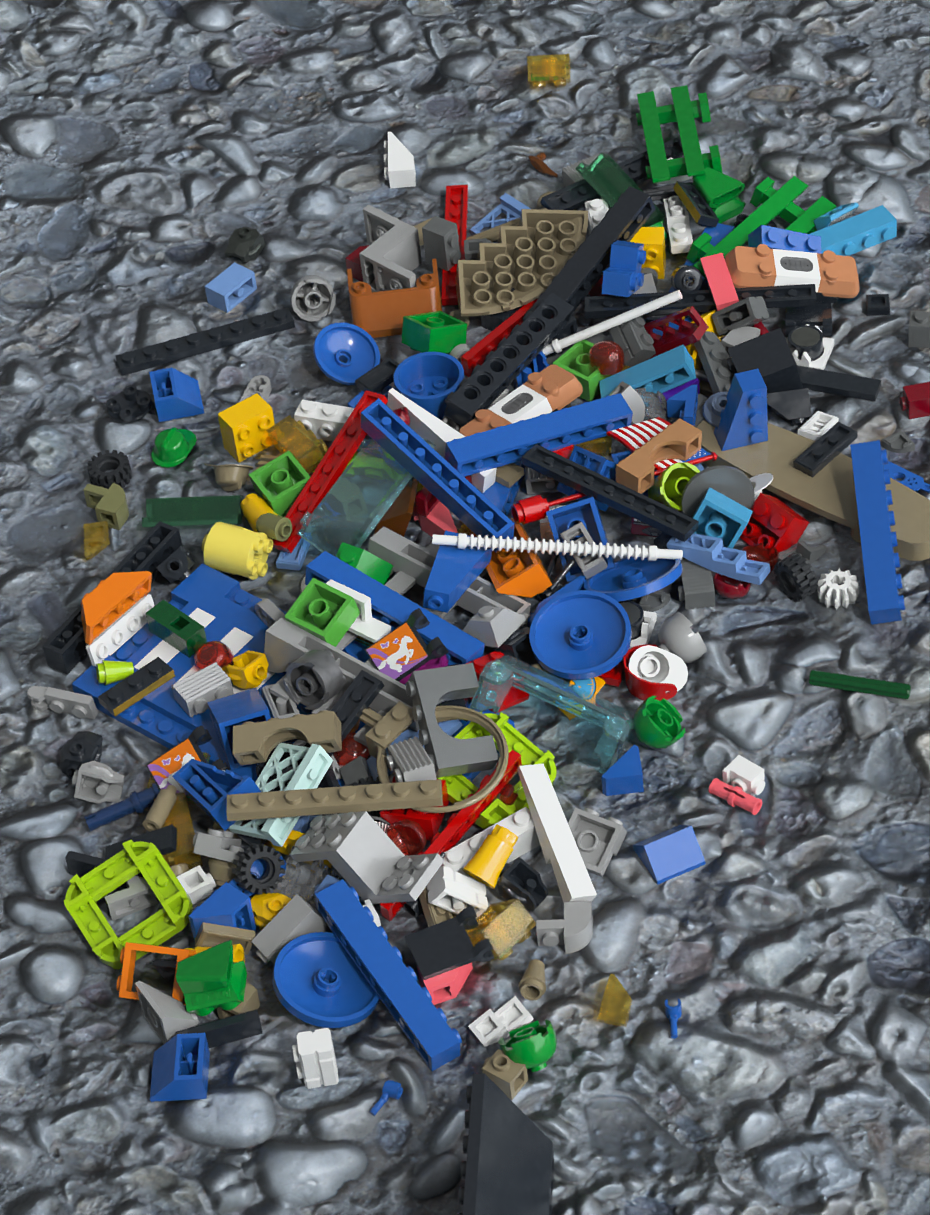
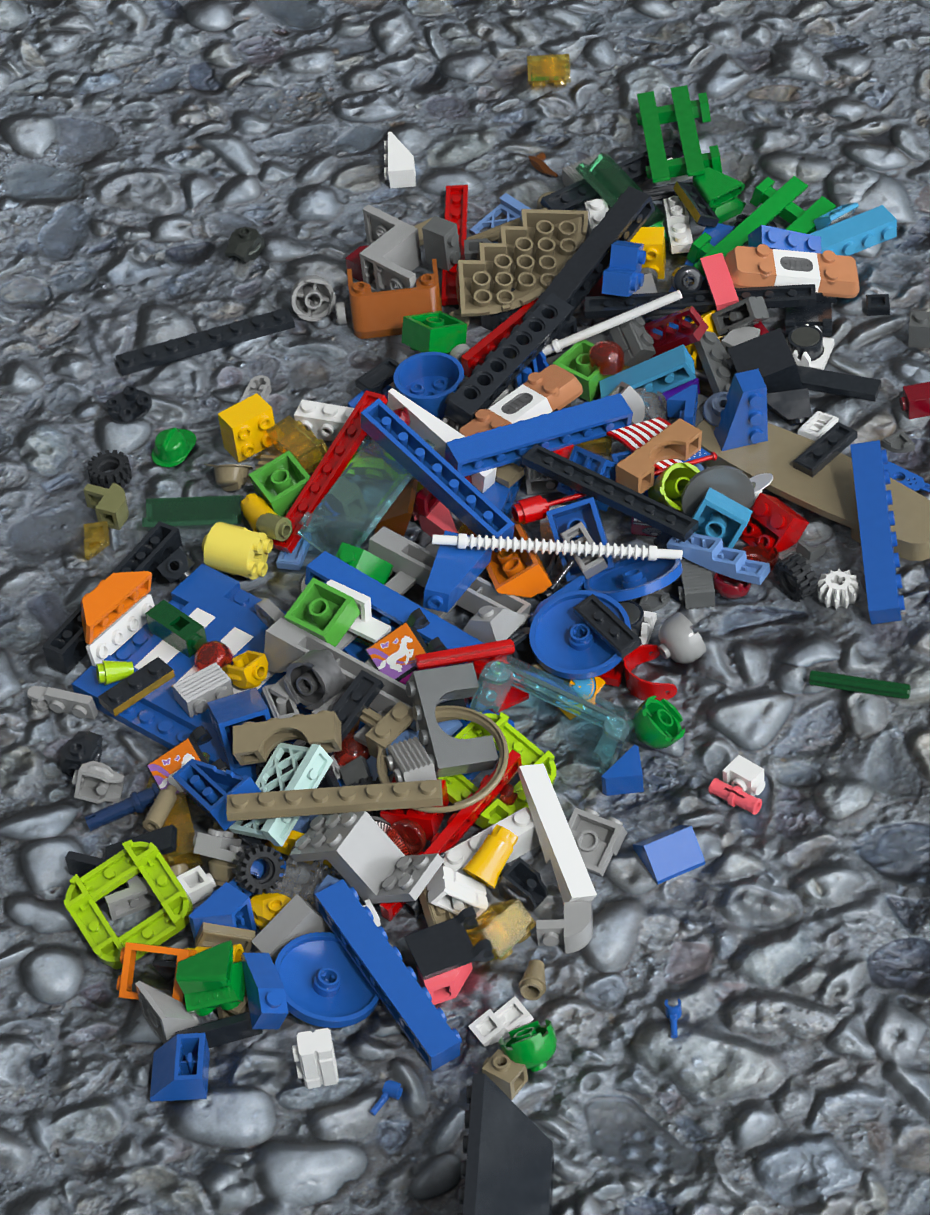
blue slope [149,367,204,422] -> none
medium blue brick [205,262,257,313] -> none
blue dish [313,323,380,385] -> none
clear yellow slope [598,974,632,1027] -> none
white piece [628,645,688,693] -> none
none -> blue slope [241,953,289,1029]
none -> light grey tile [335,302,347,325]
none -> red axle [415,639,515,670]
none -> black tile [573,594,642,659]

